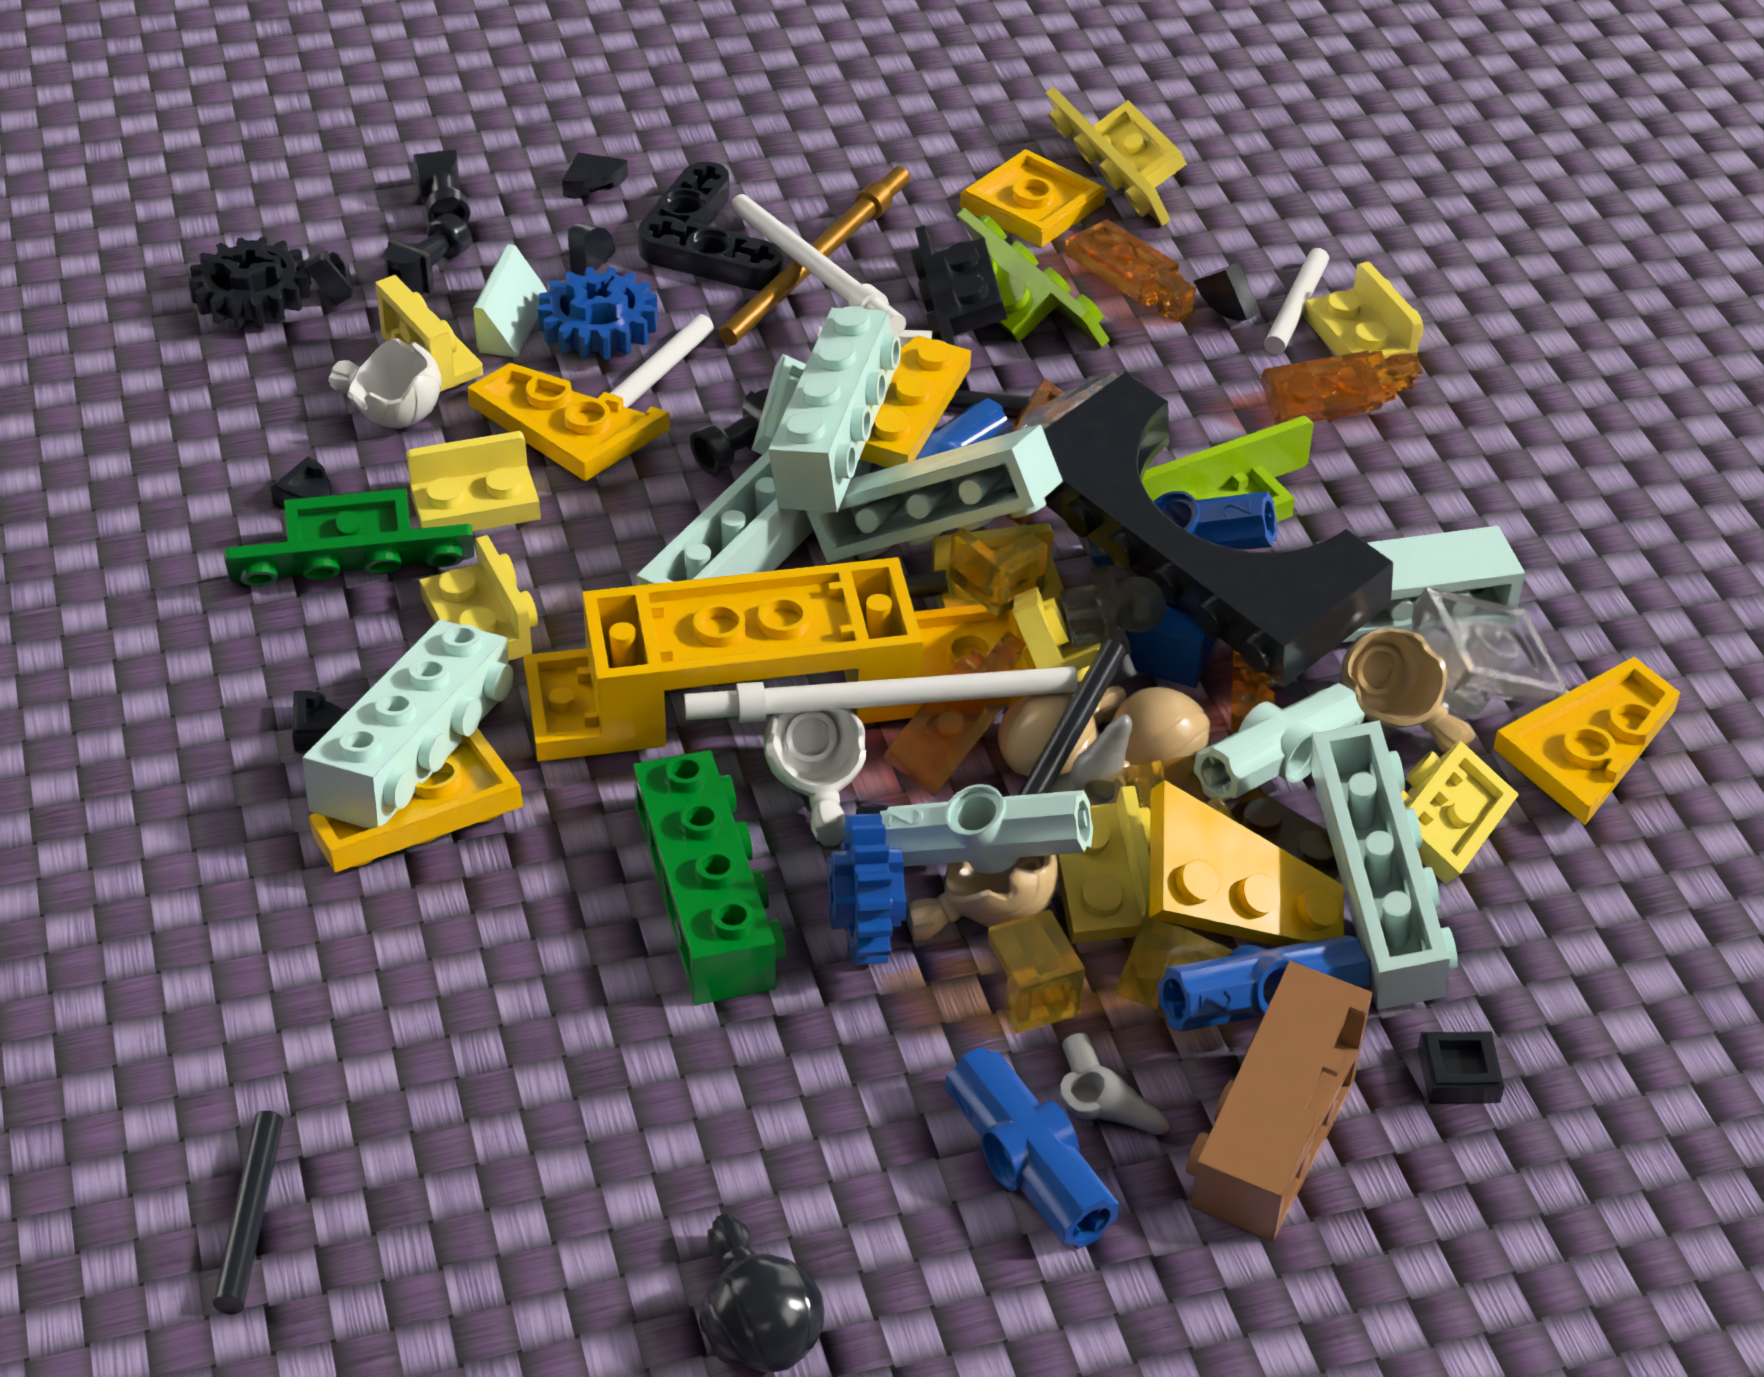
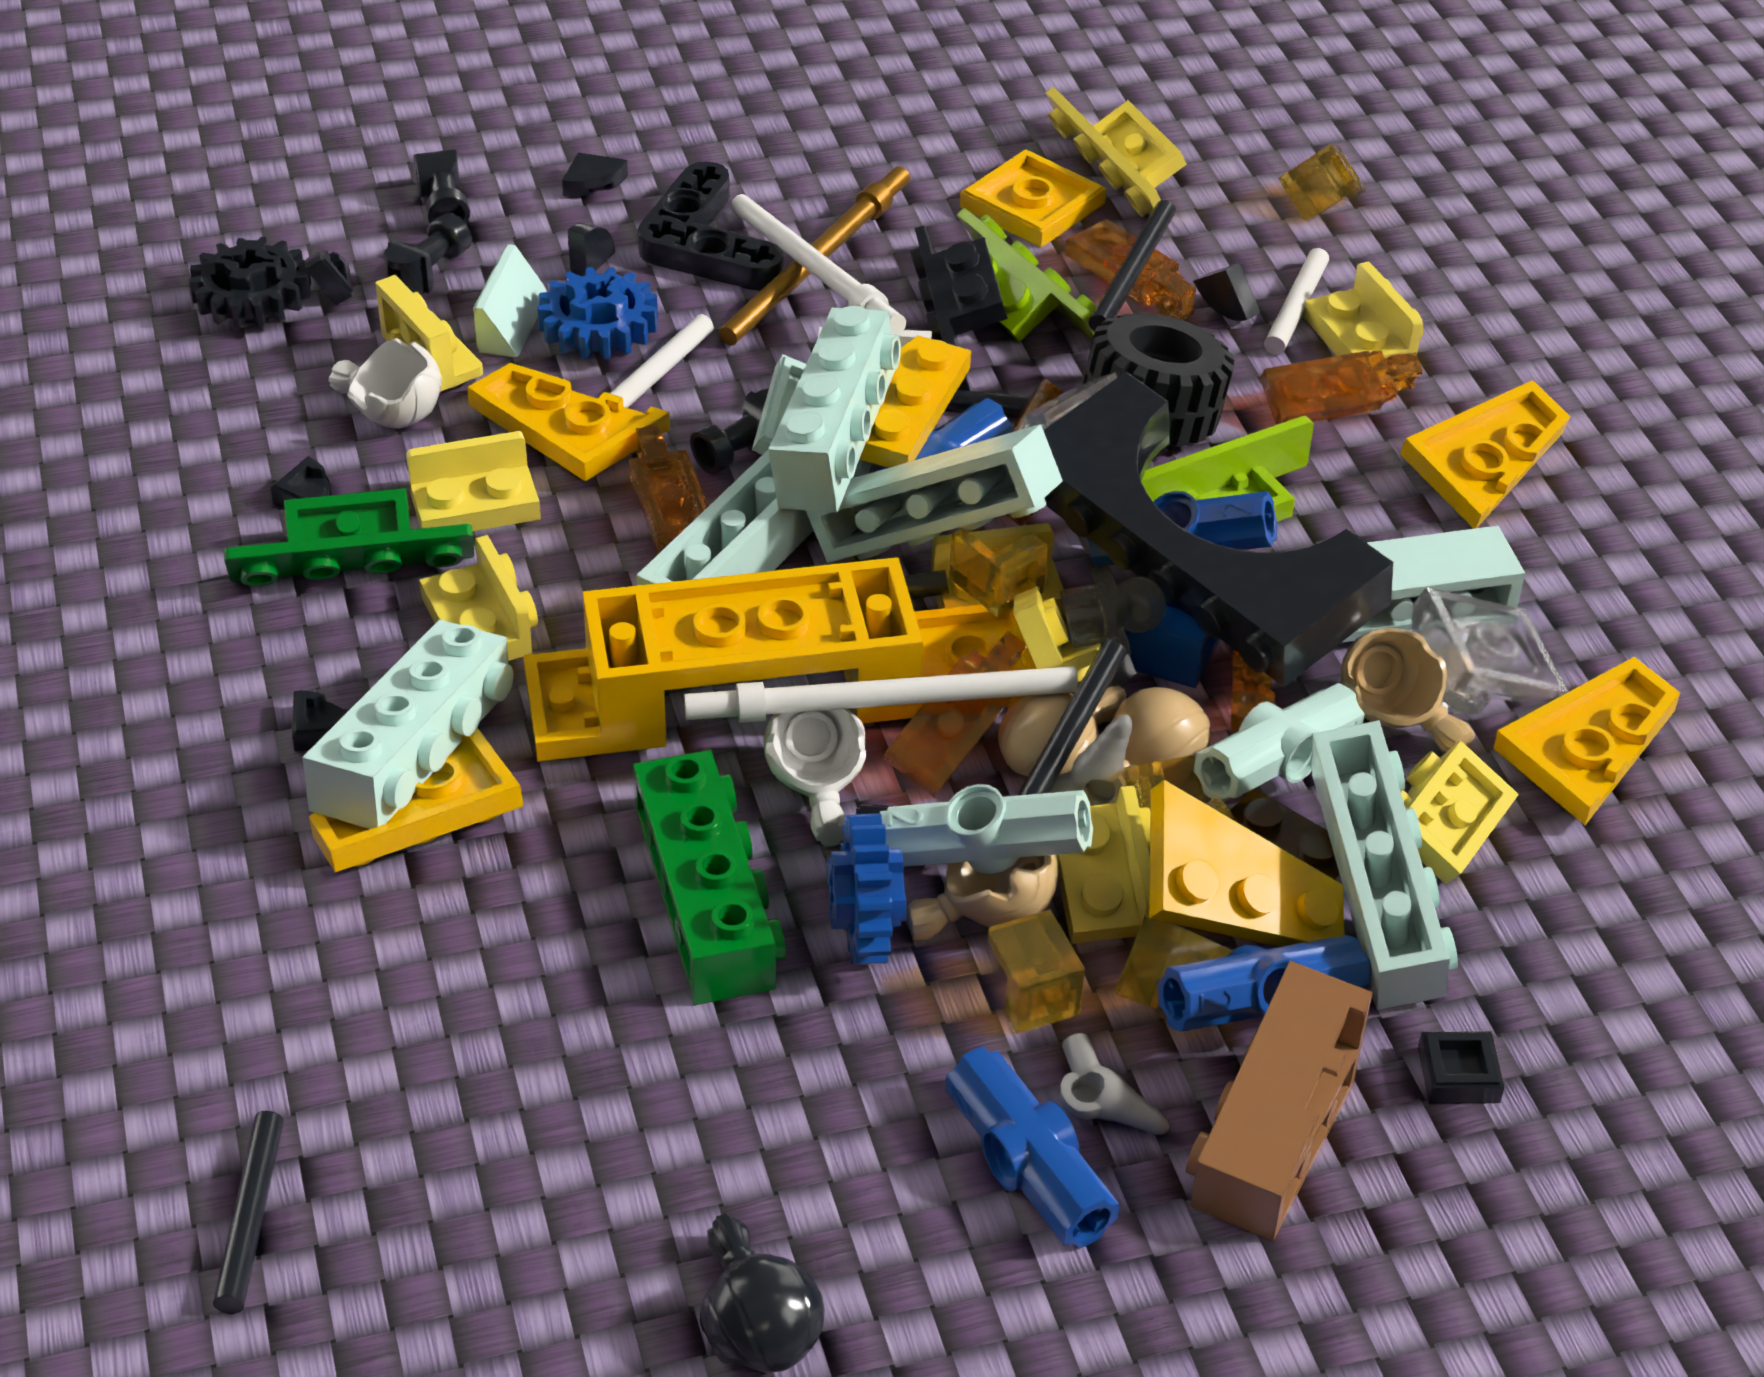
none -> clear orange hinge [629,425,708,554]
none -> black tyre [1080,313,1235,446]
none -> black bar [1089,200,1176,332]
none -> clear yellow panel [1278,143,1366,221]
none -> yellow wing [1400,380,1570,529]

